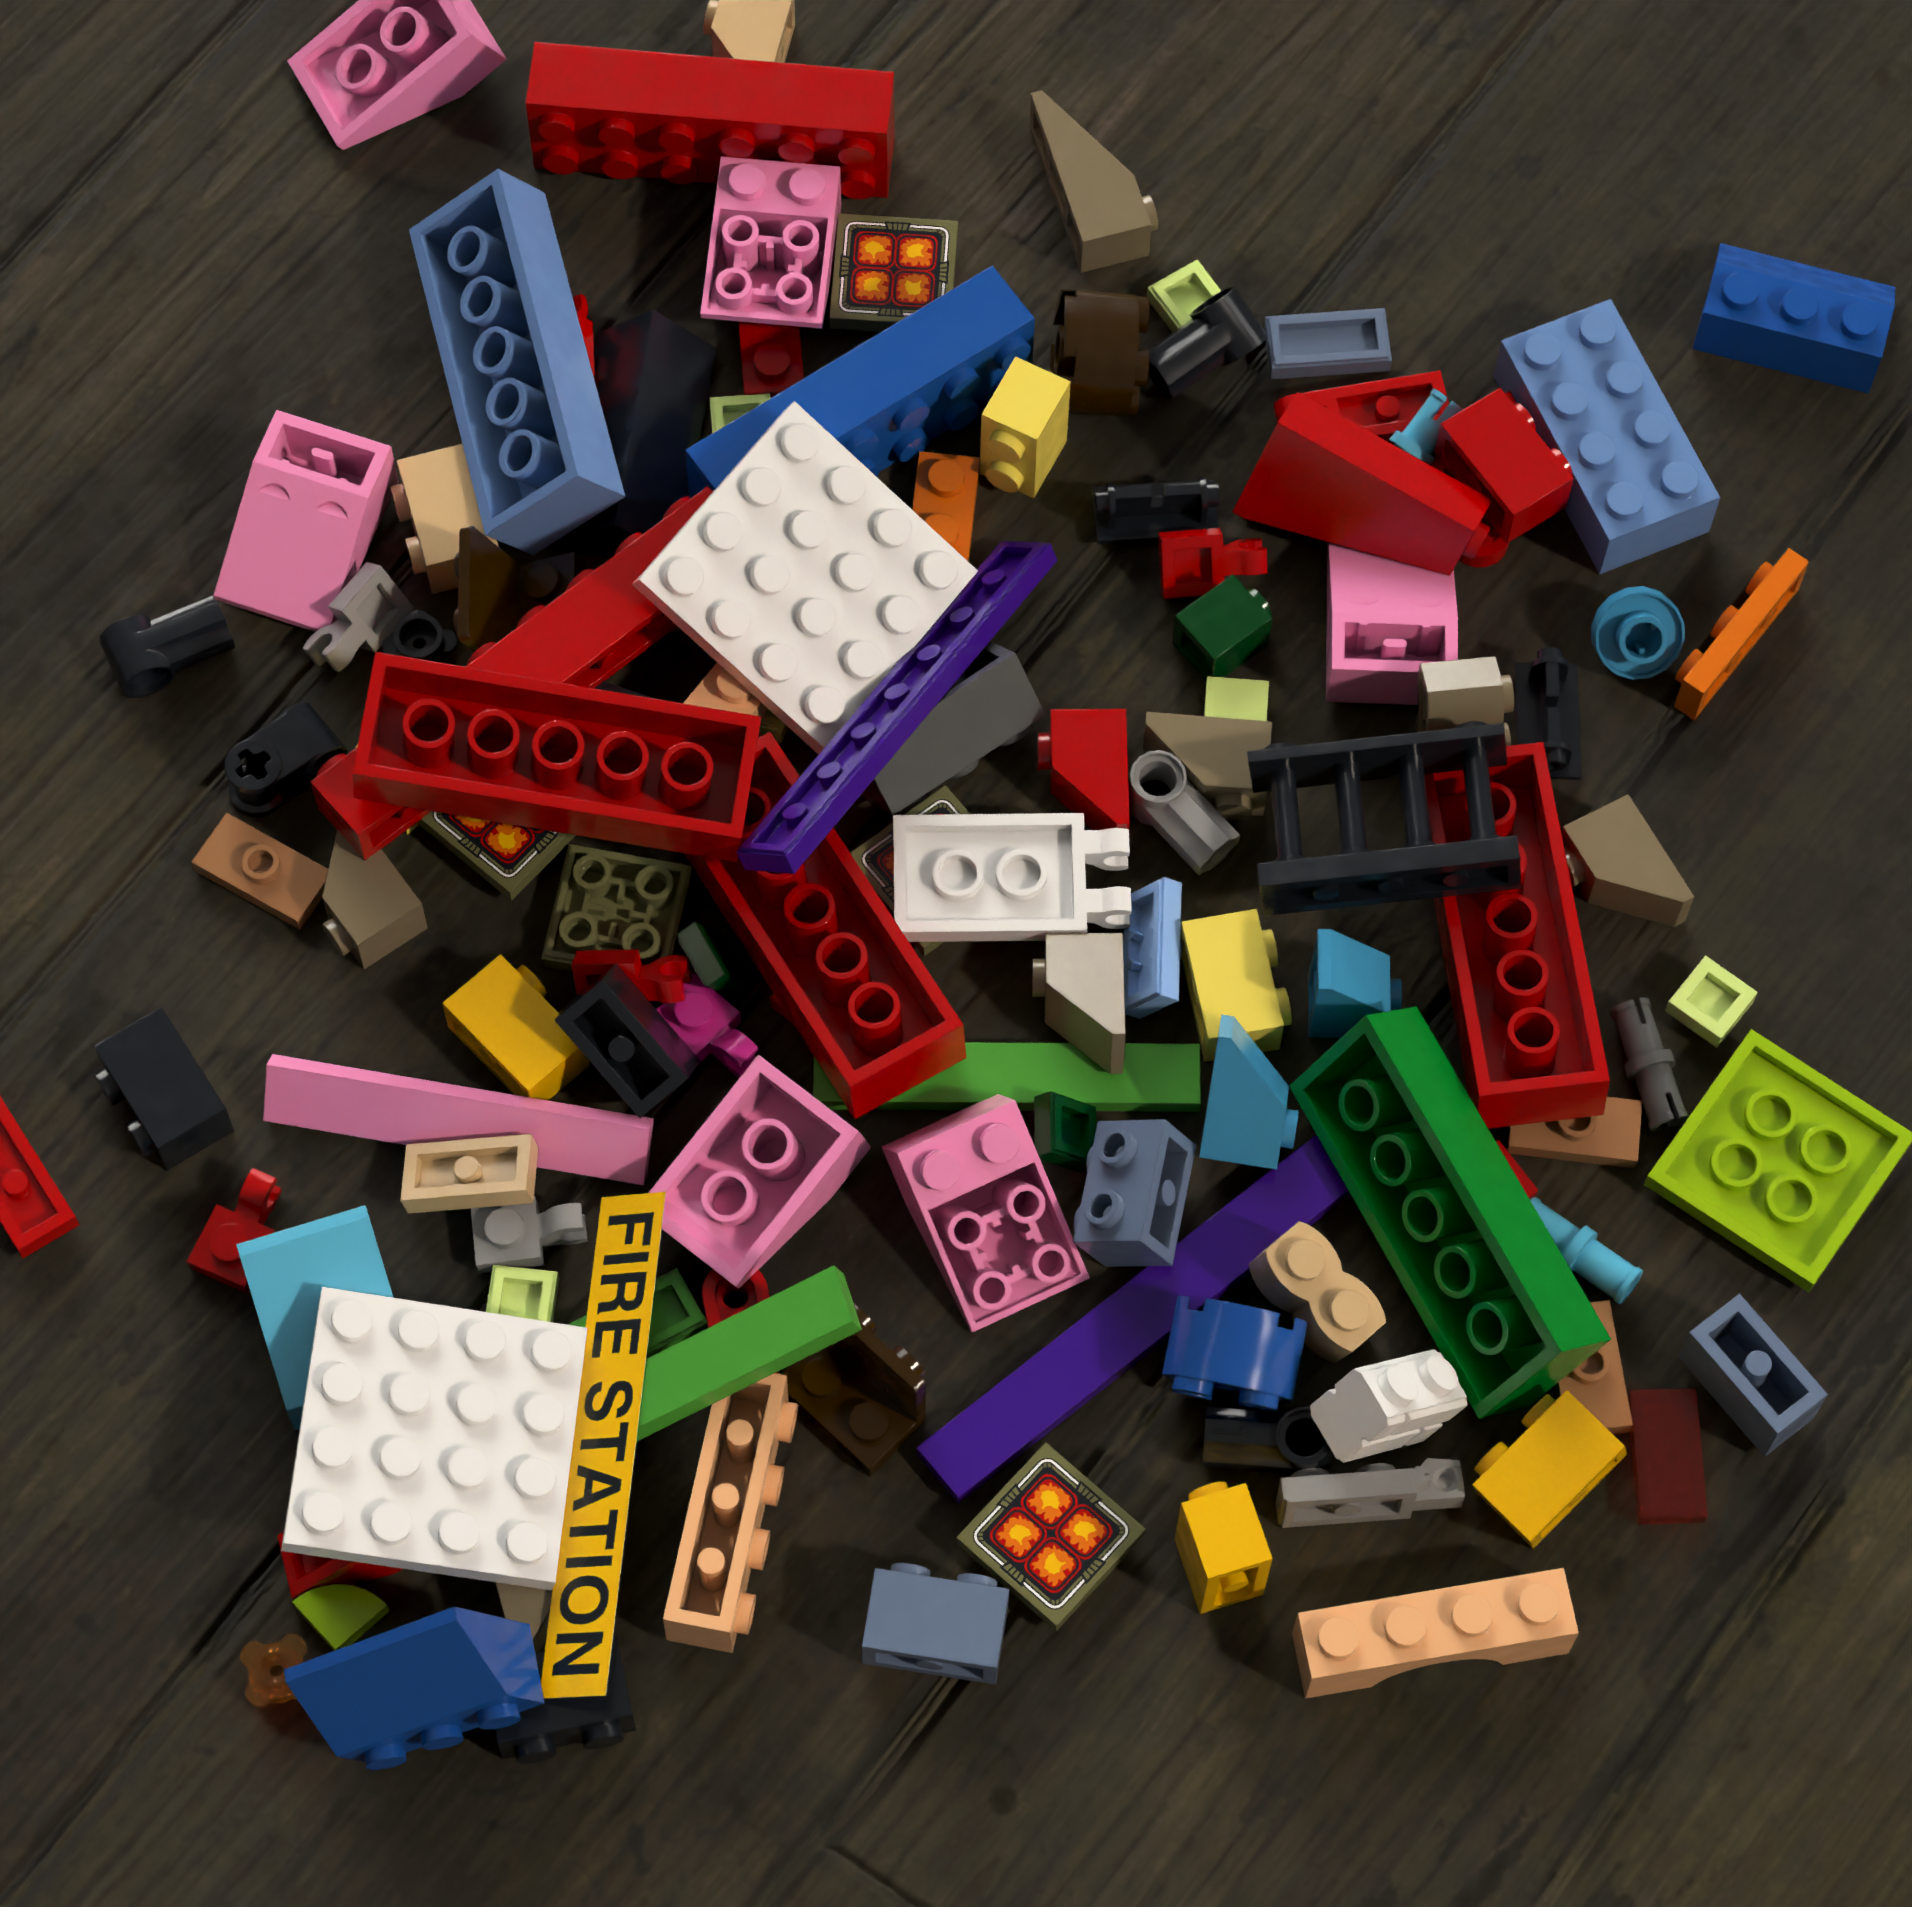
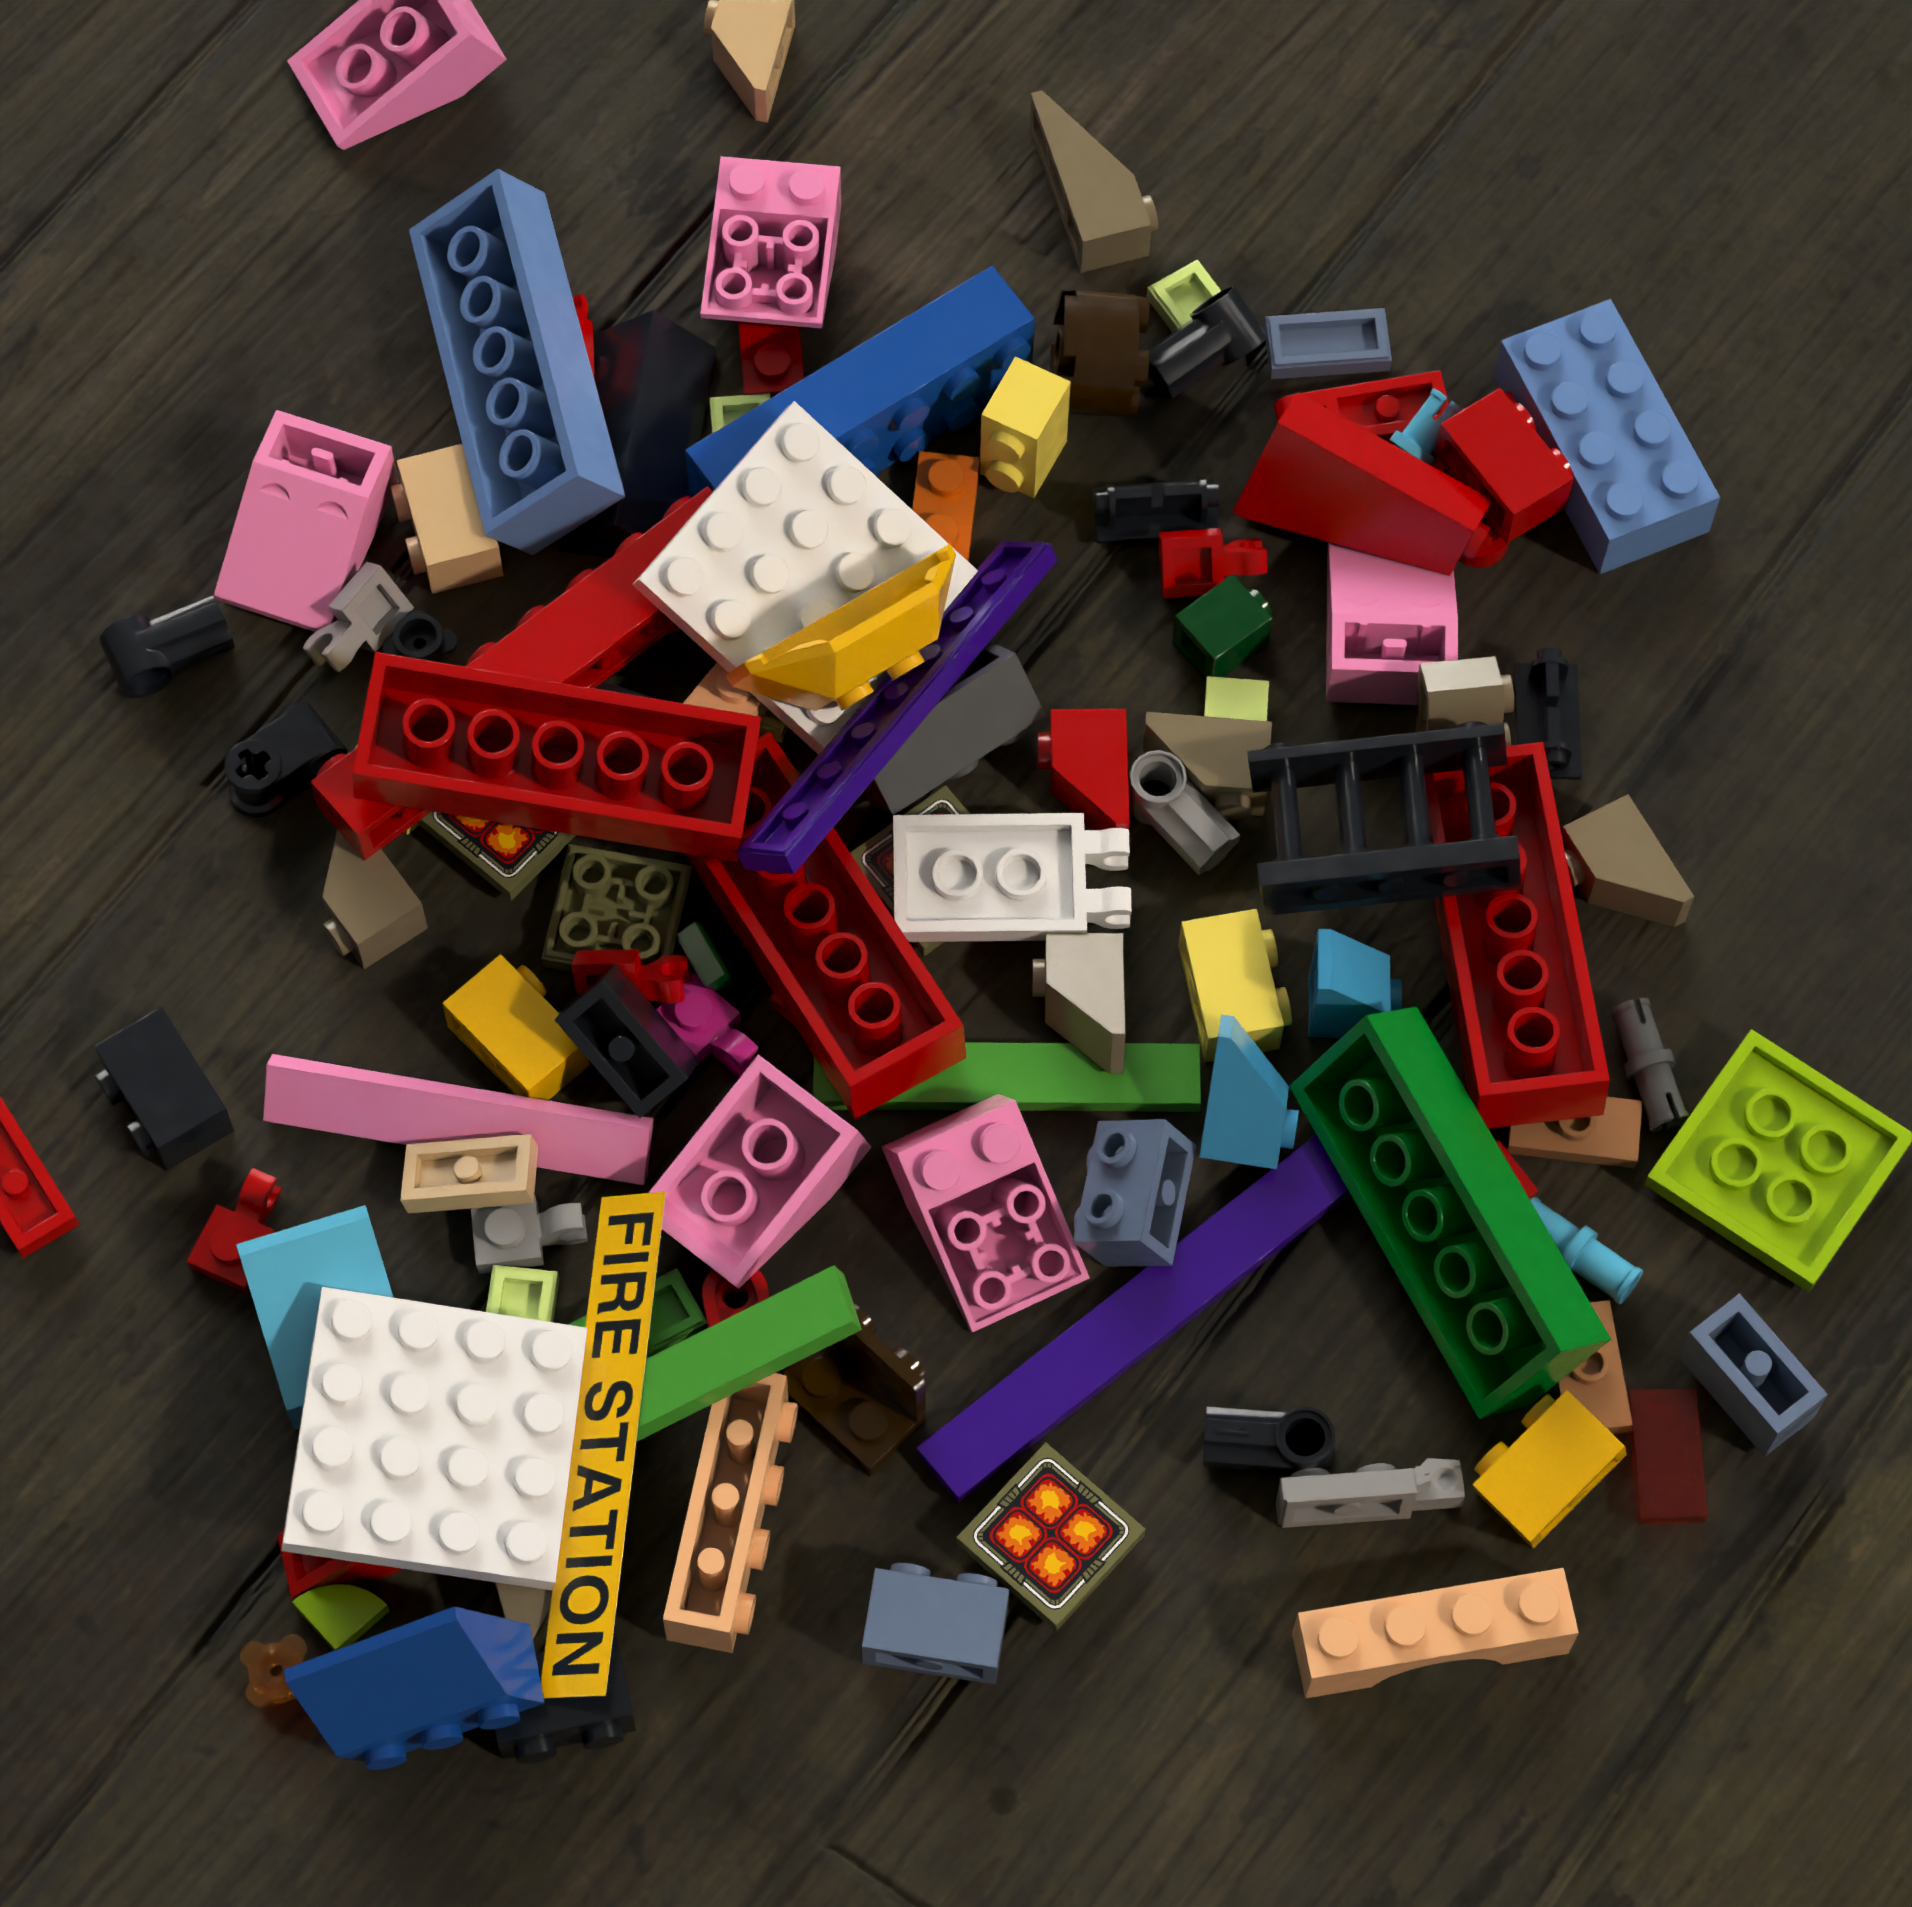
medium nougat plate [191,812,328,930] -> none
dark brown bracket [453,526,586,652] -> none
red brick [525,42,895,200] -> none
tile [830,214,958,332] -> none
dark green tile [1034,1091,1097,1173] -> none
light blue plate [1123,877,1183,1019] -> none
blue brick [1162,1296,1308,1412] -> none
yellow brick [1174,1482,1273,1614] -> none
tan brick [1249,1221,1386,1363] -> none
white brick [1310,1349,1468,1463] -> none
dark azure plate [1591,586,1685,680] -> none
yellowish green plate [1665,955,1758,1048] -> none
orange plate [1674,548,1809,720] -> none
blue slope [1692,243,1896,394] -> none
none -> yellow wedge [725,544,956,711]

